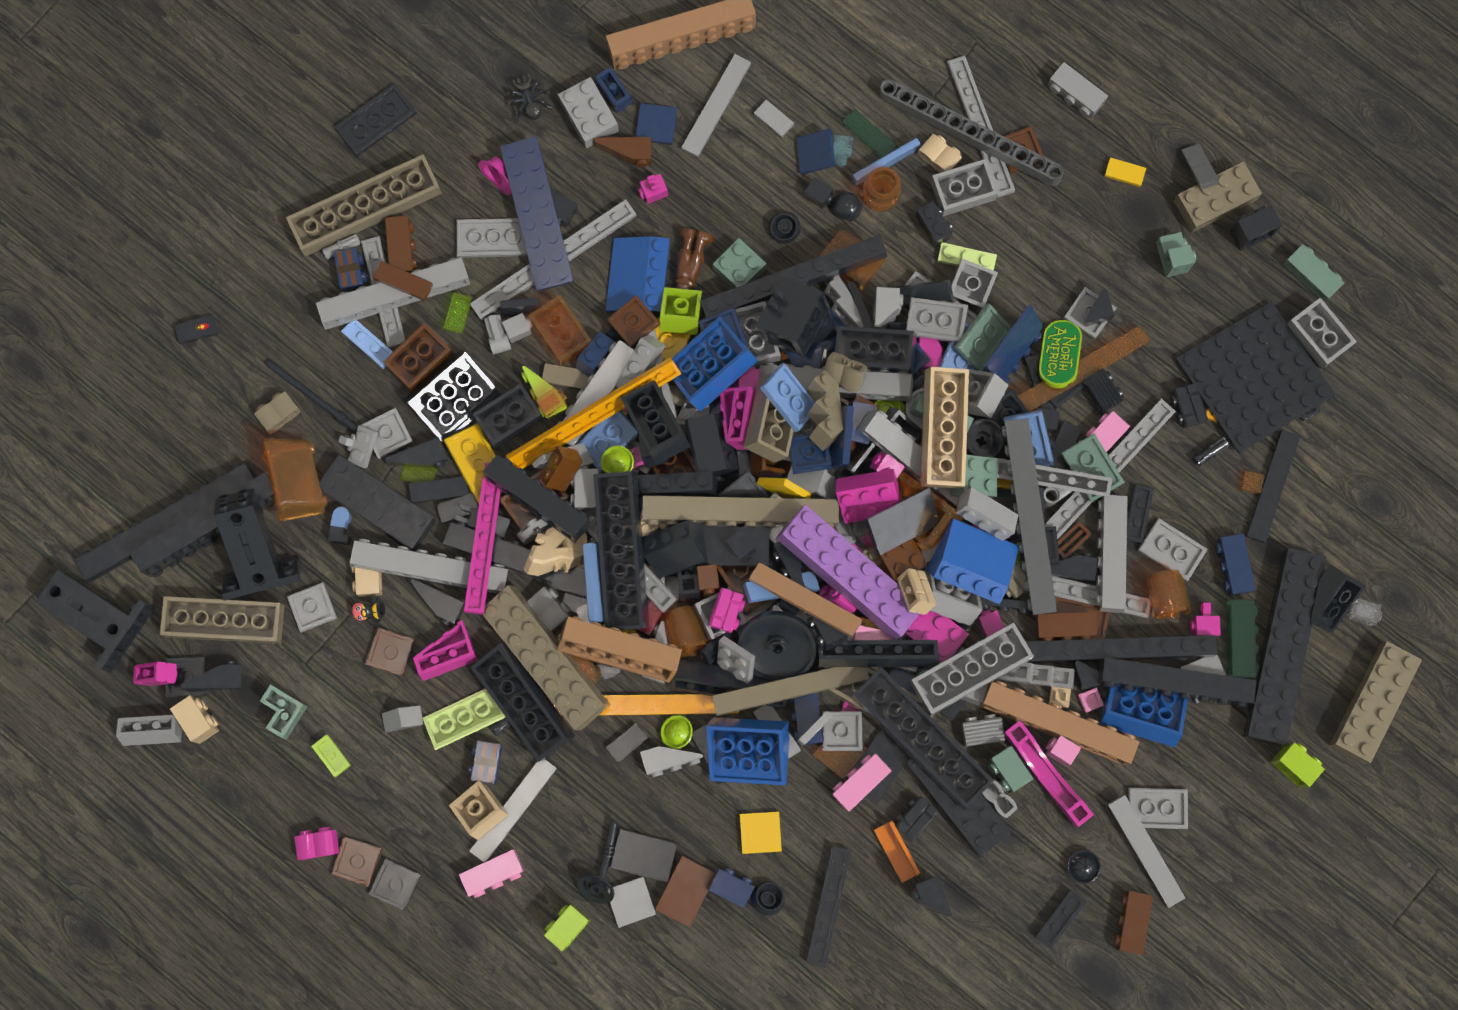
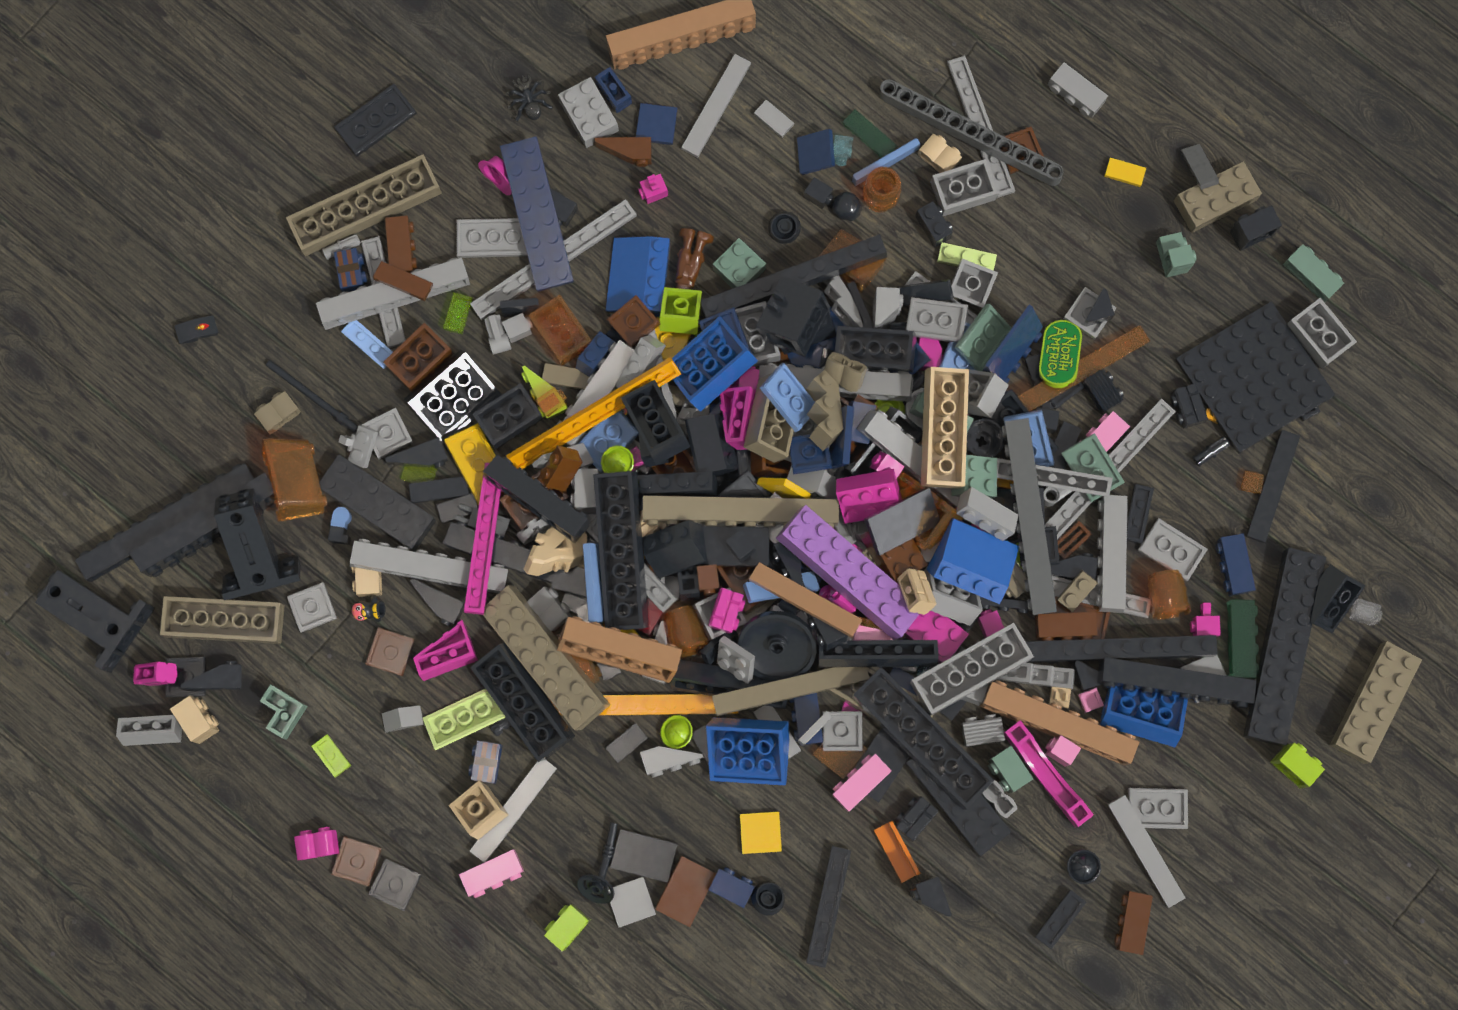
none -> dark tan plate [1057,570,1098,612]

